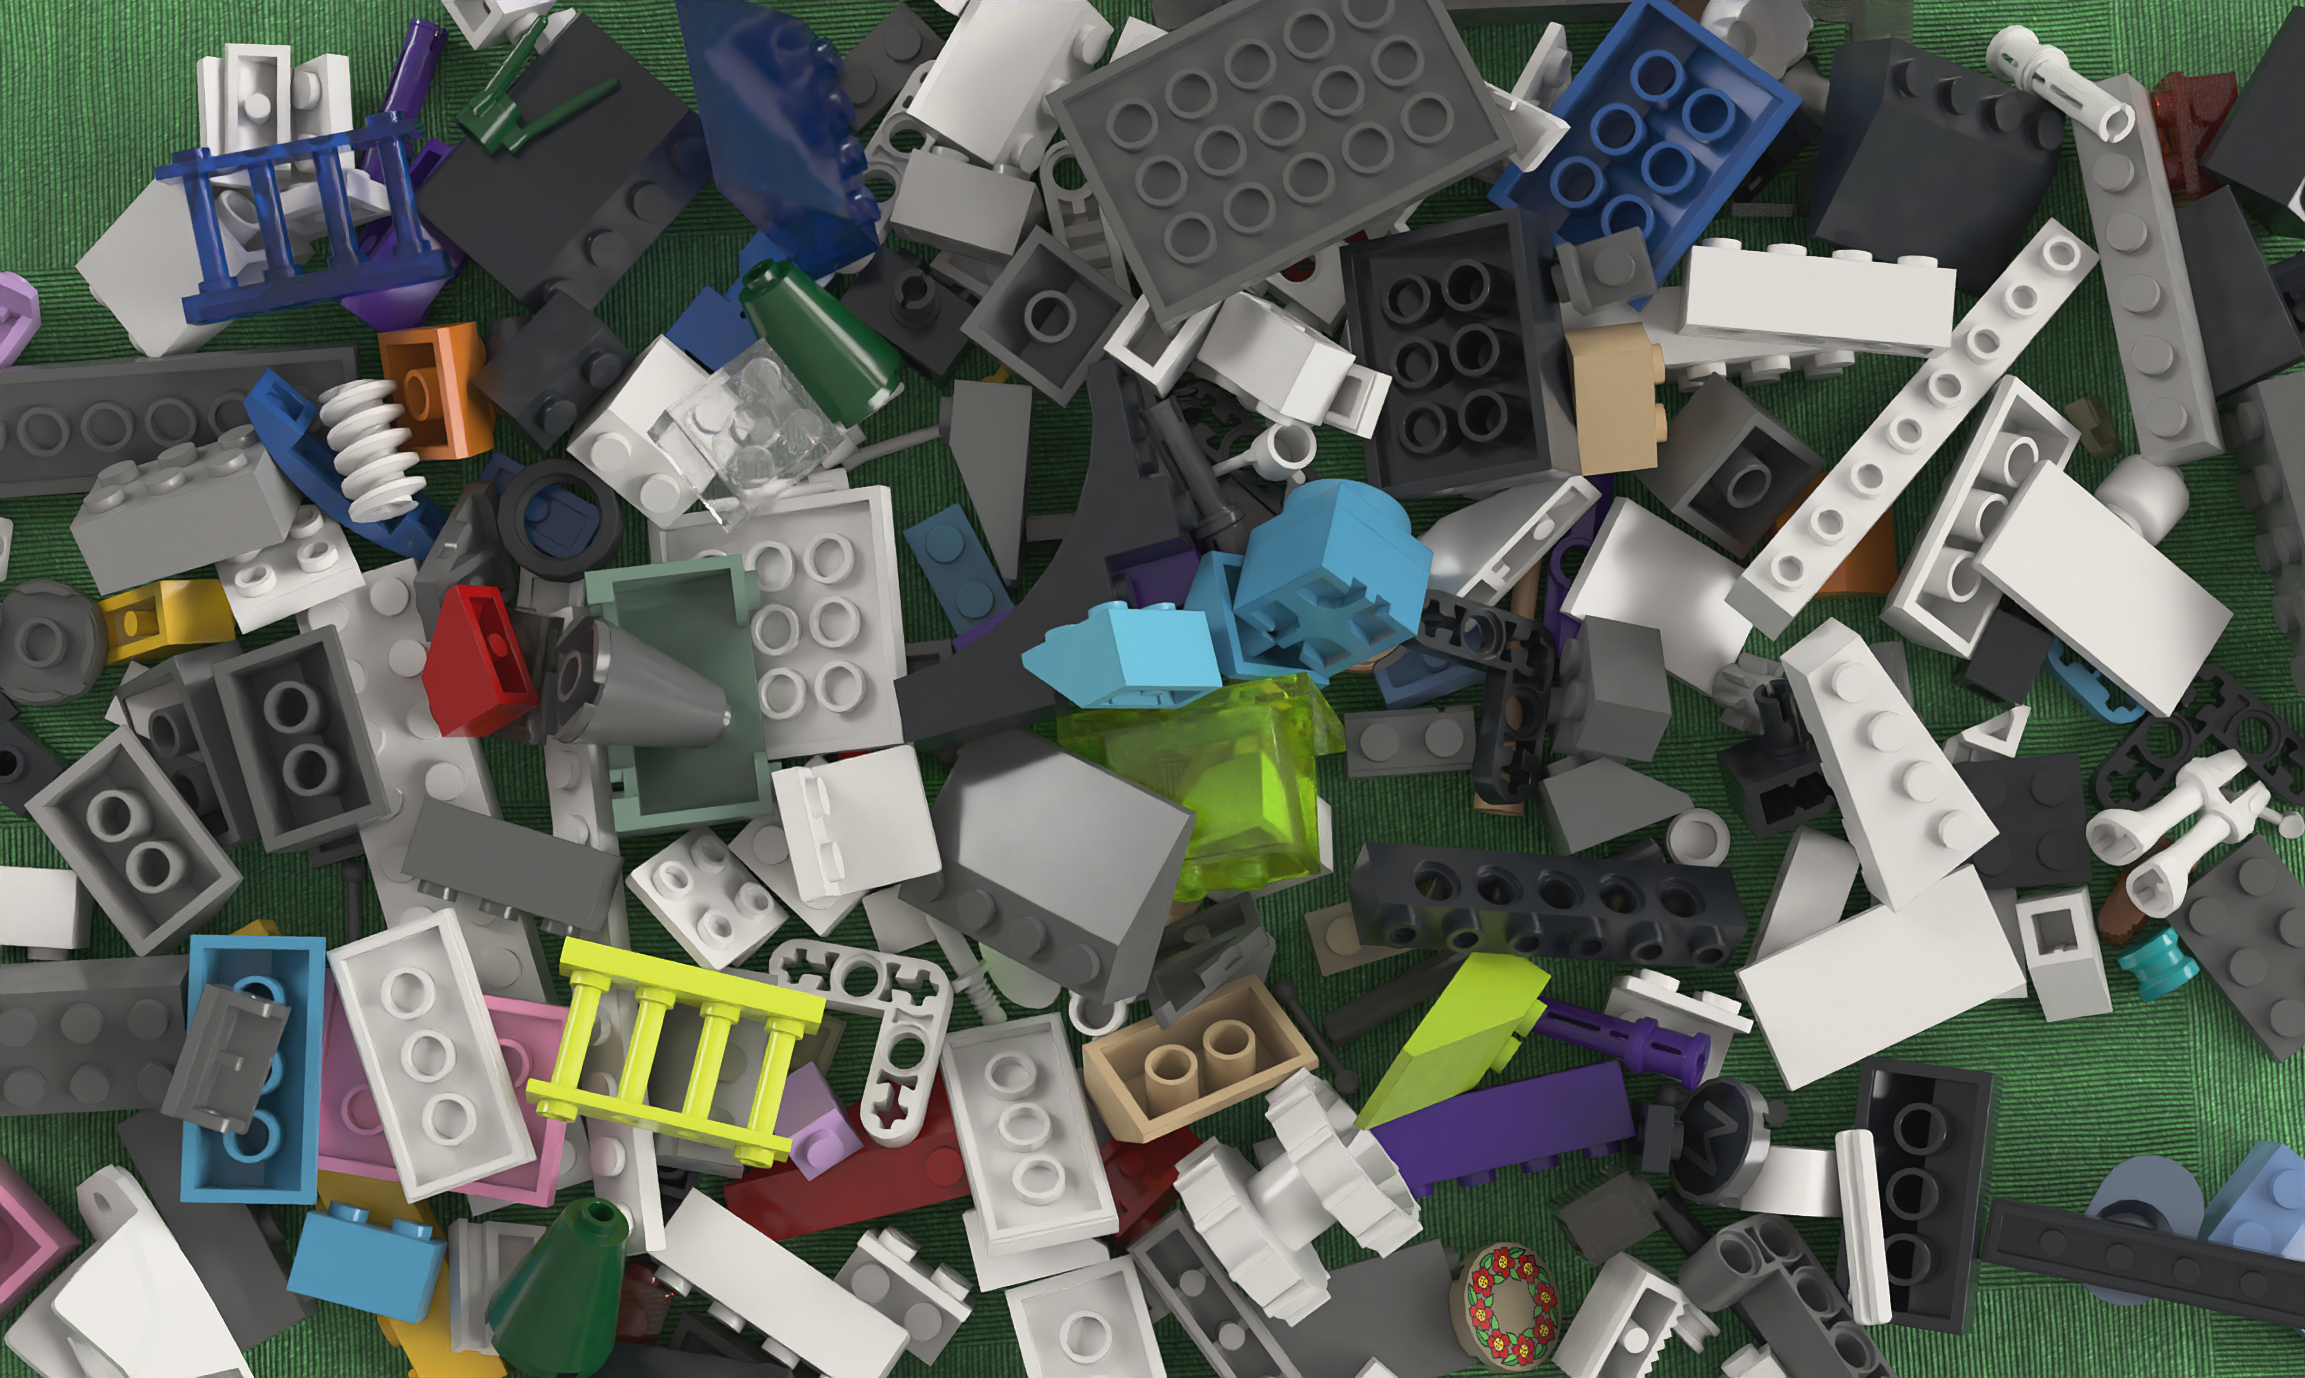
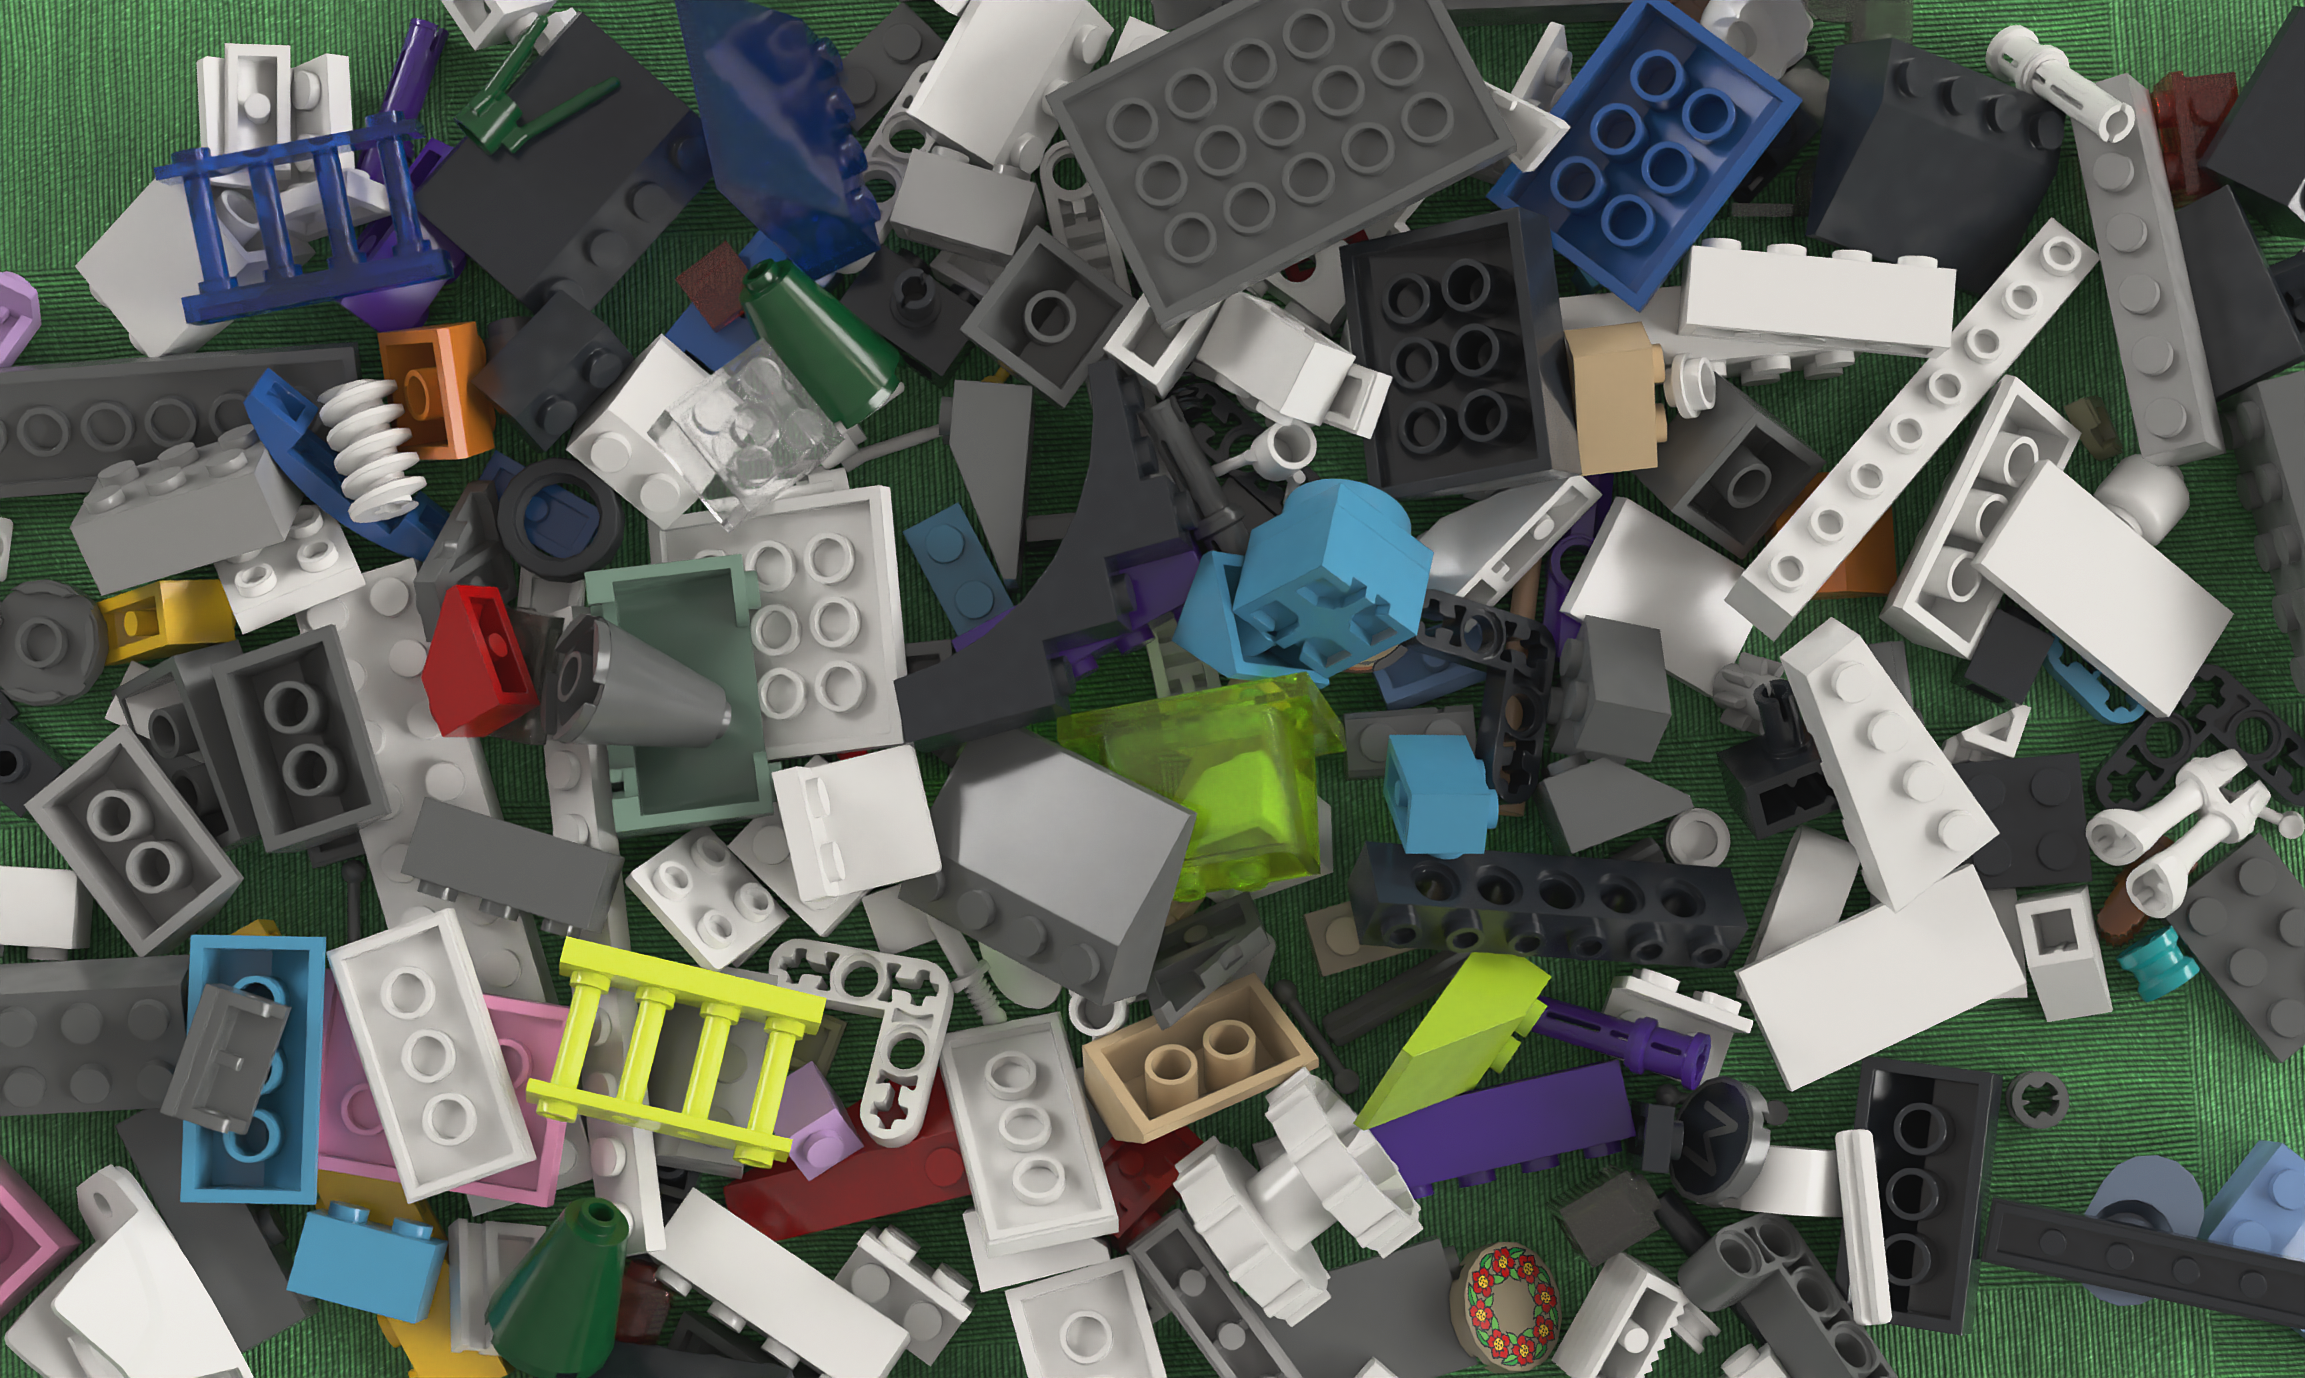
medium azure slope [1021,601,1223,709] -> none
dark grey bracket [1551,226,1659,316] -> none
none -> clear red tile [675,241,748,333]
none -> dark azure brick [1383,735,1499,859]
none -> white plate [1663,352,1716,419]
none -> dark grey bush [2005,1071,2069,1129]

